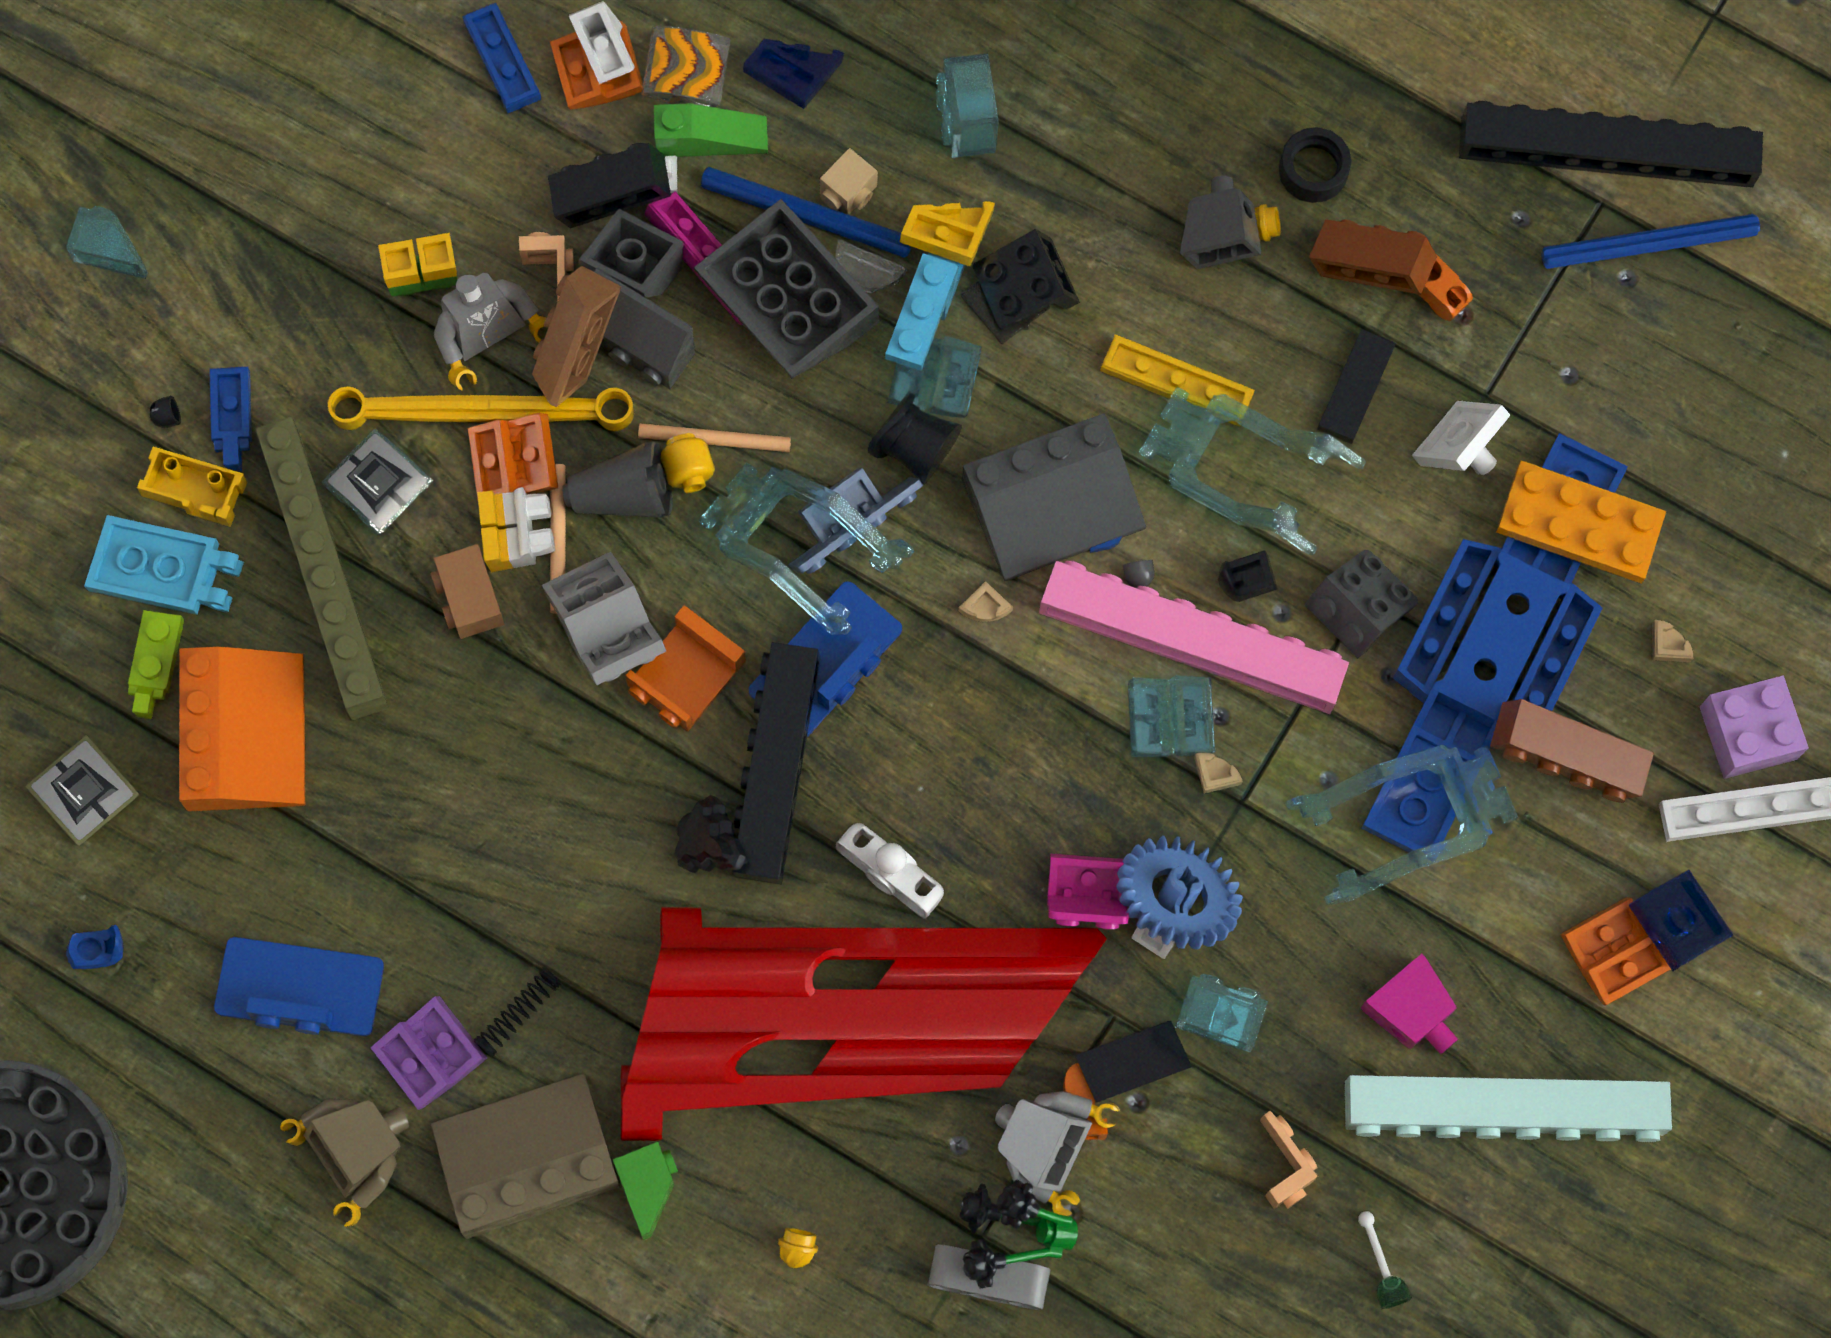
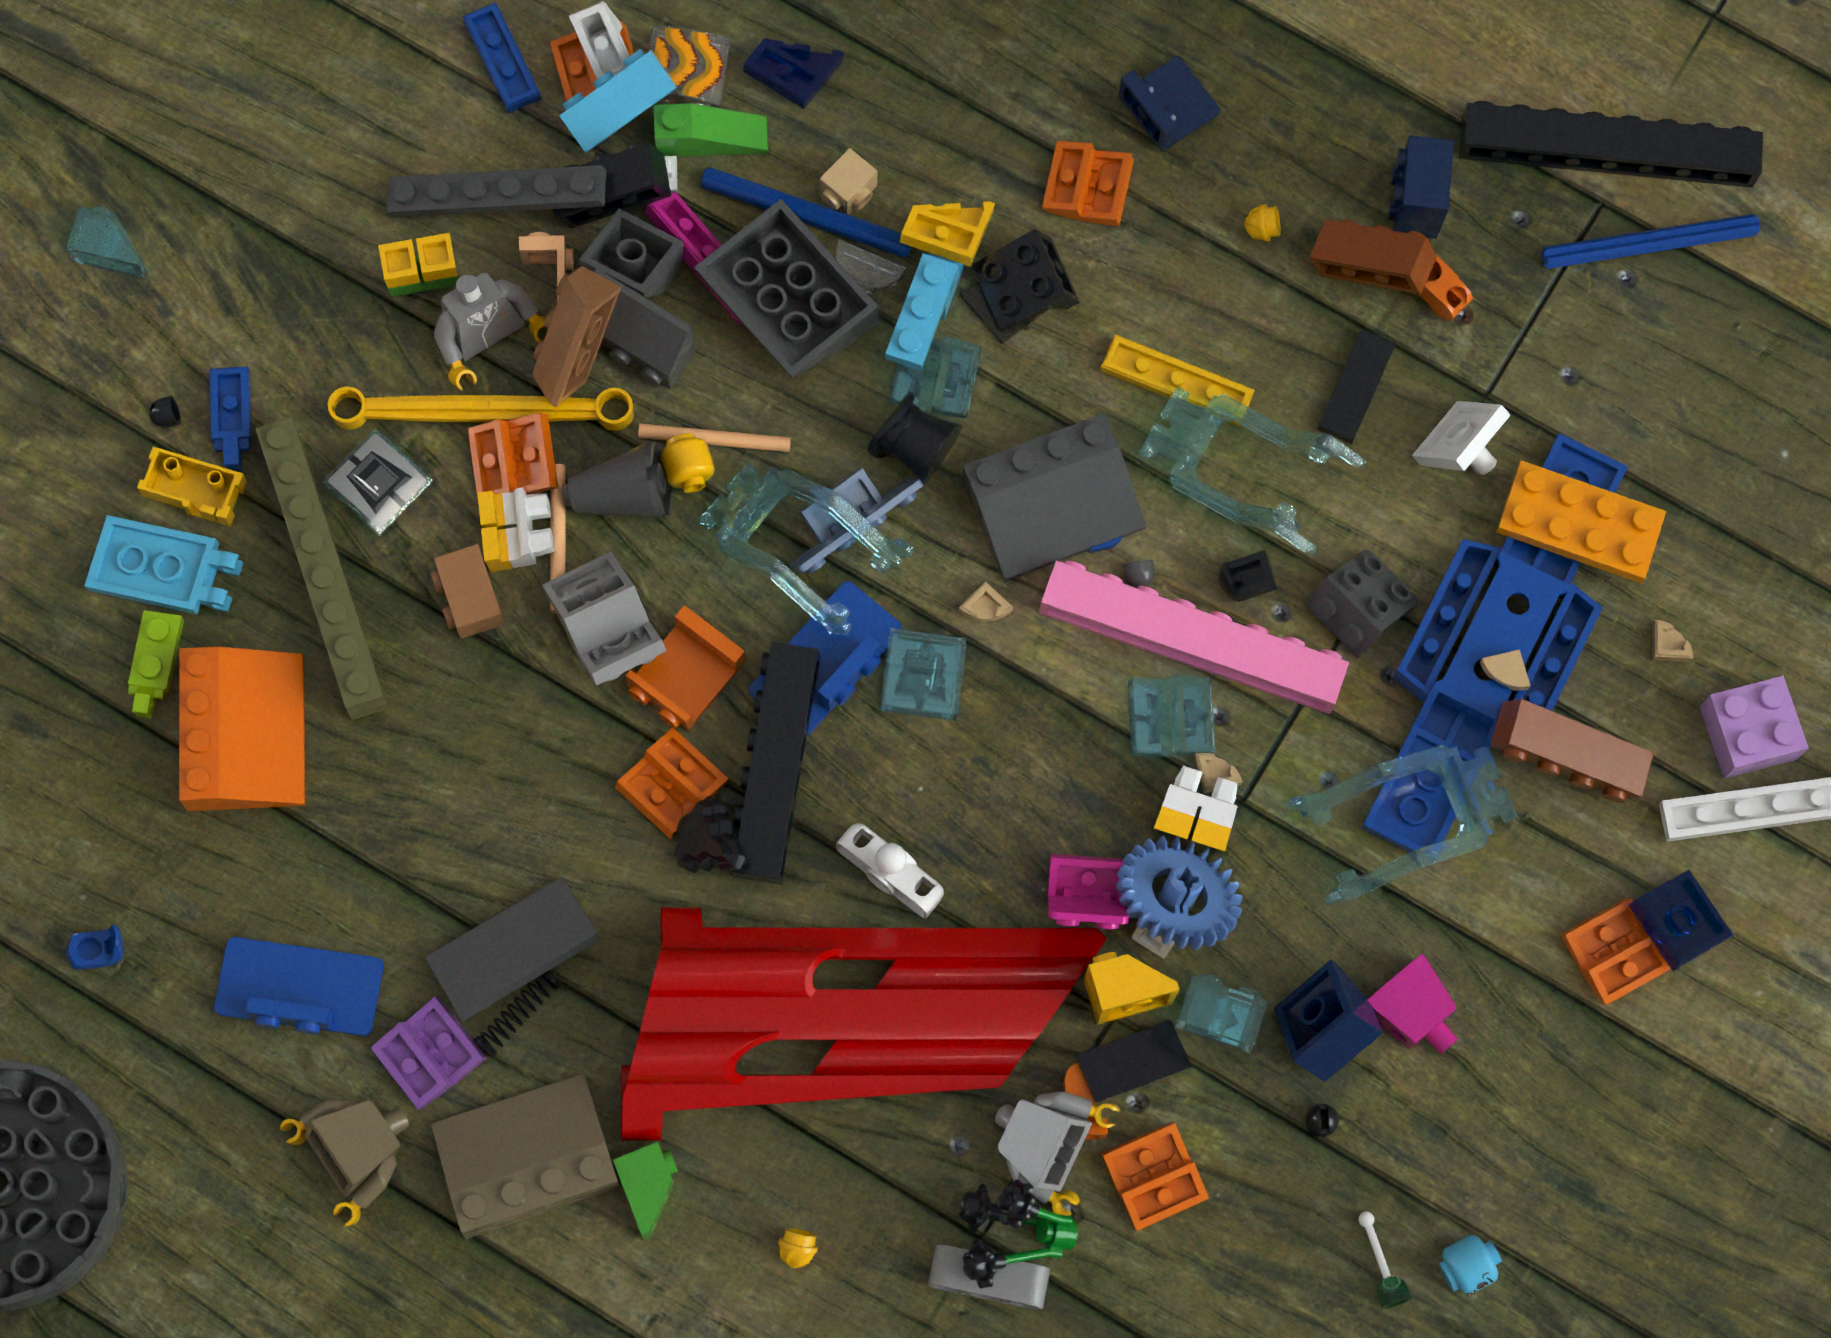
slope [25,735,140,846] -> none
clear light blue brick [936,53,999,158] -> none
dark grey torso [1180,176,1261,269] -> none
light nougat bracket [1260,1111,1318,1209] -> none
black tyre [1278,127,1352,203] -> none
light aqua brick [1345,1075,1672,1142] -> none
none -> dark grey plate [387,165,607,218]
none -> dark grey tile [425,877,601,1022]
none -> medium azure brick [559,49,678,153]
none -> orange slope [615,727,729,840]
none -> clear light blue slope [880,628,967,721]
none -> orange slope [1042,141,1134,227]
none -> yellow slope [1084,952,1180,1025]
none -> orange slope [1100,1121,1209,1231]
none -> dark blue bracket [1118,56,1220,152]
none -> white hips [1153,766,1238,852]
none -> dark blue slope [1274,959,1383,1082]
none -> black hinge [1305,1104,1339,1137]
none -> dark blue brick [1387,135,1454,239]
none -> medium azure head [1438,1234,1502,1295]
none -> tan tile [1480,649,1531,691]

